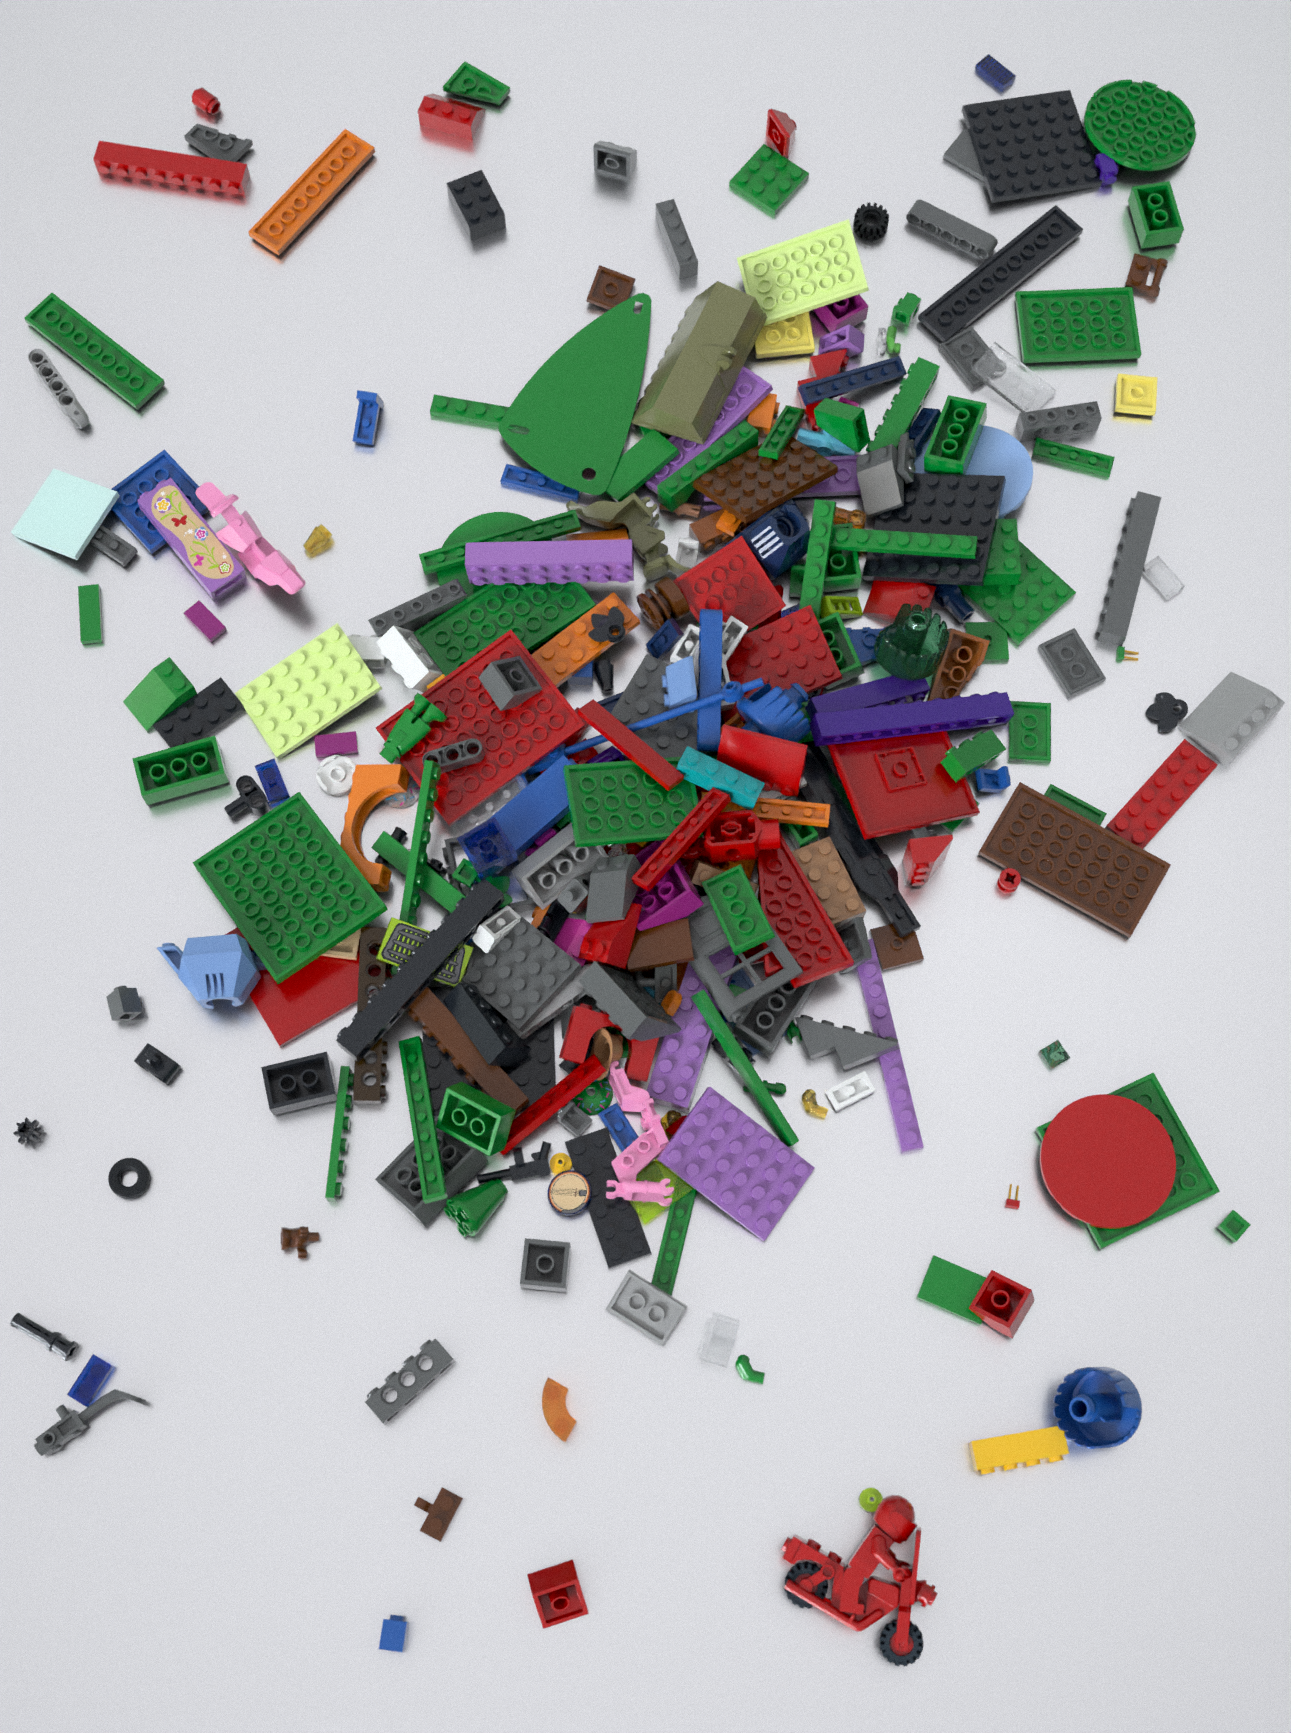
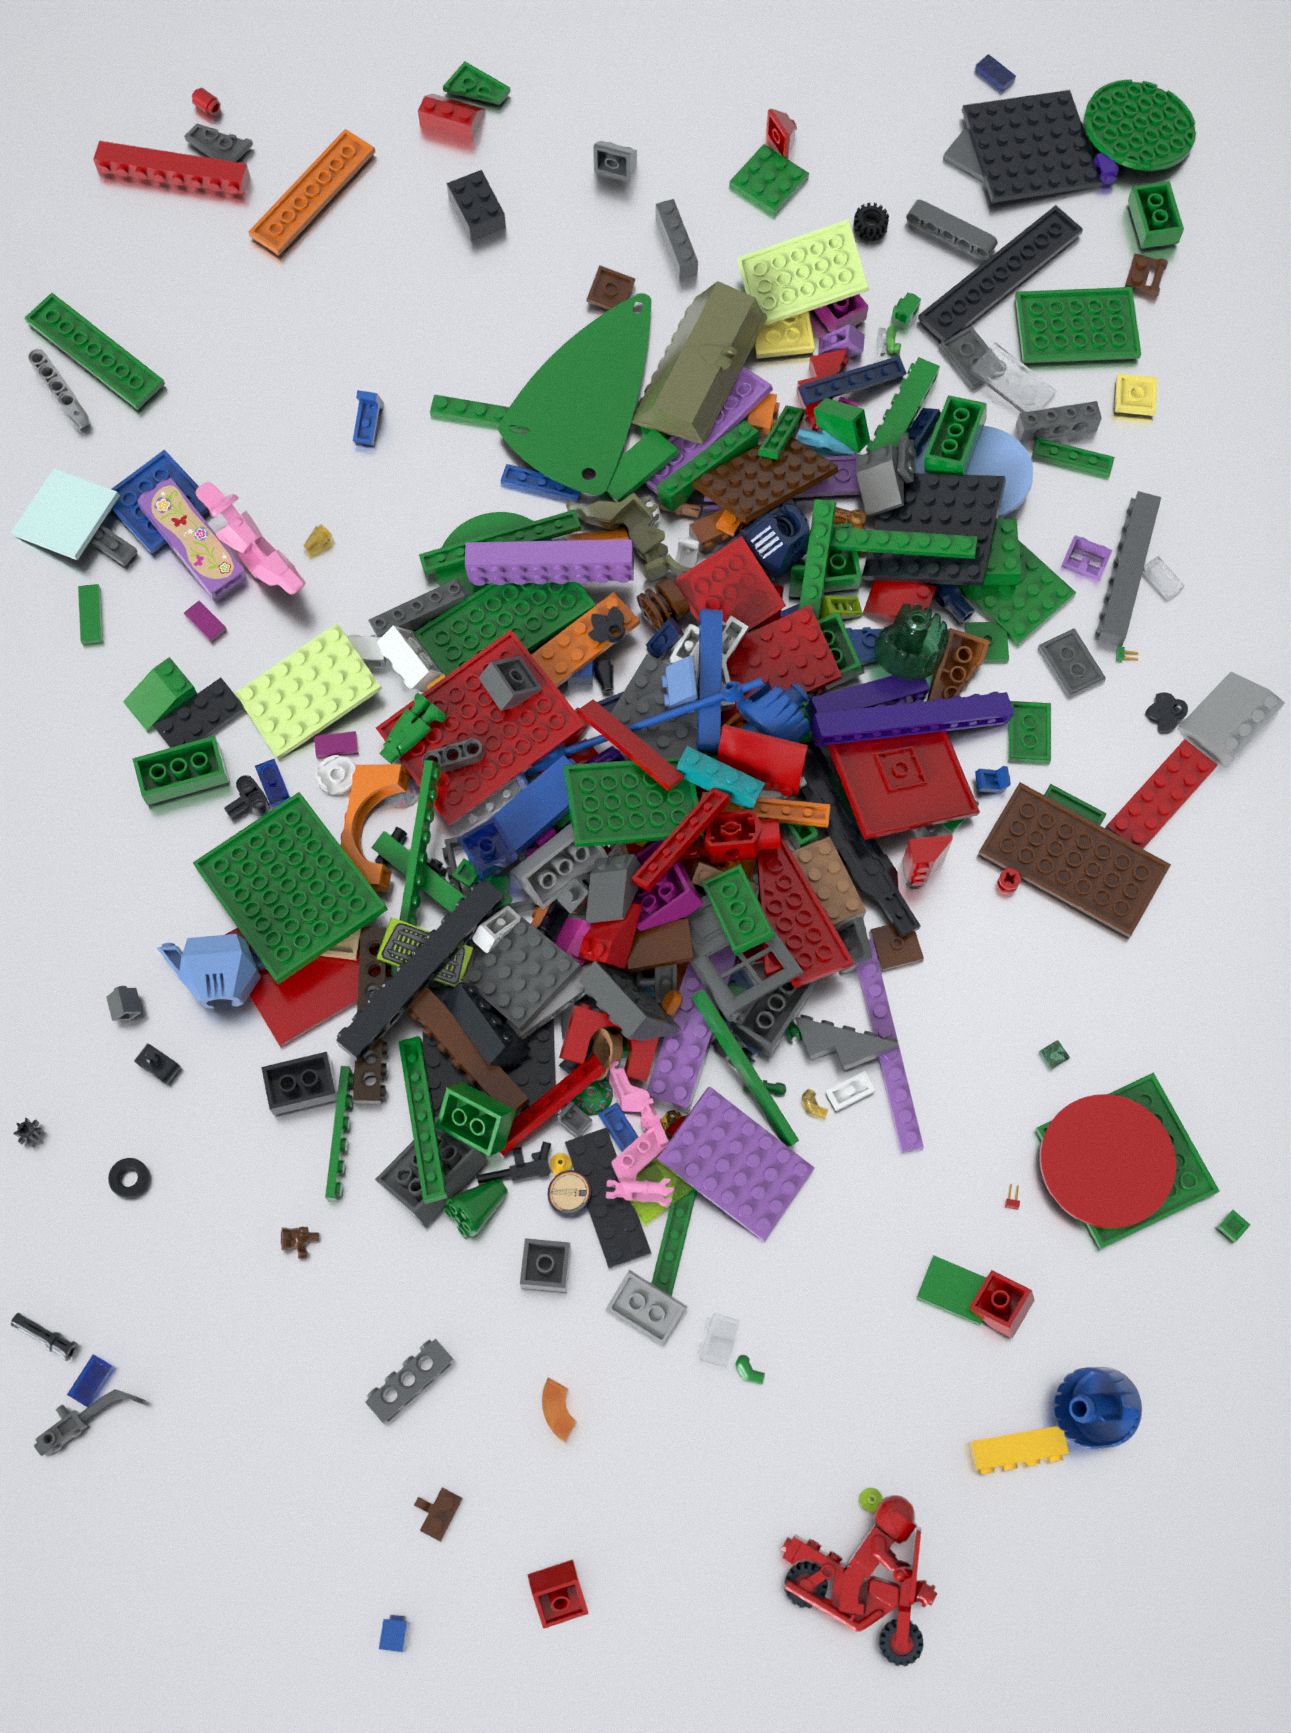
green brick [940,729,1006,783] -> none
none -> medium lavender window [1062,535,1113,581]

